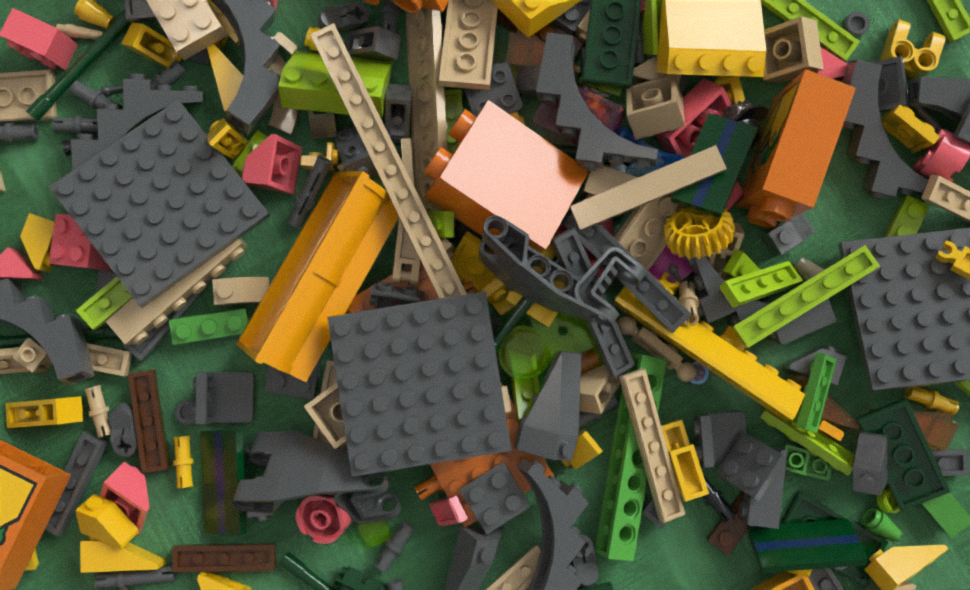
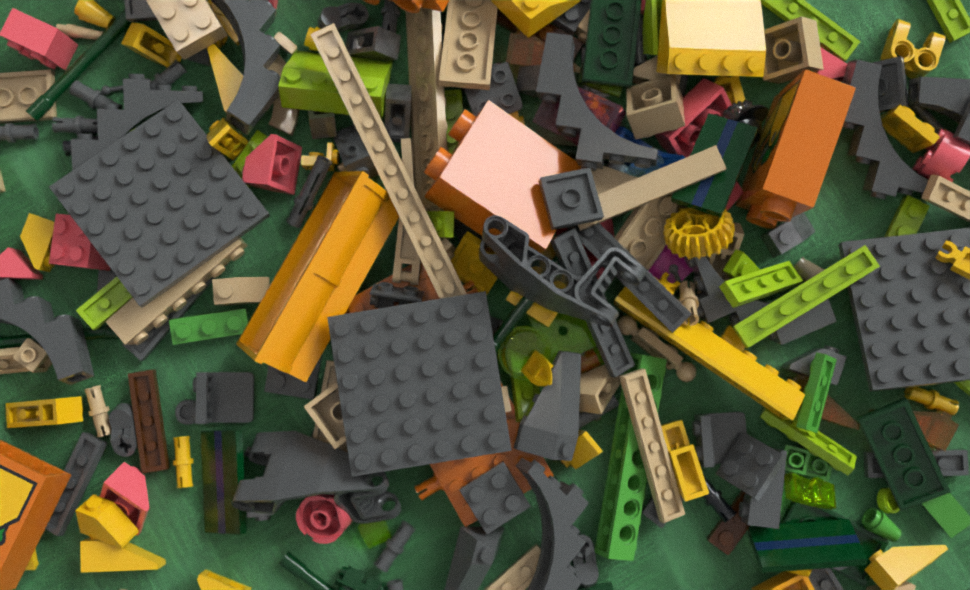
tan plate [86,343,132,376] -> none
dark grey pin [95,566,177,589] -> none
reddish brown plate [172,543,276,572] -> none
coral tile [429,495,468,527] -> none
yellow bracket [480,278,515,316] -> none
tile [688,361,710,386] -> none
light orange tile [818,420,844,441] -> none
dark grey tile [842,12,870,38] -> none
flat silver slope [853,432,887,495] -> none
none -> yellow plate [520,350,554,386]
none -> dark grey plate [538,168,604,230]
none -> clear neon green slope [784,472,836,510]

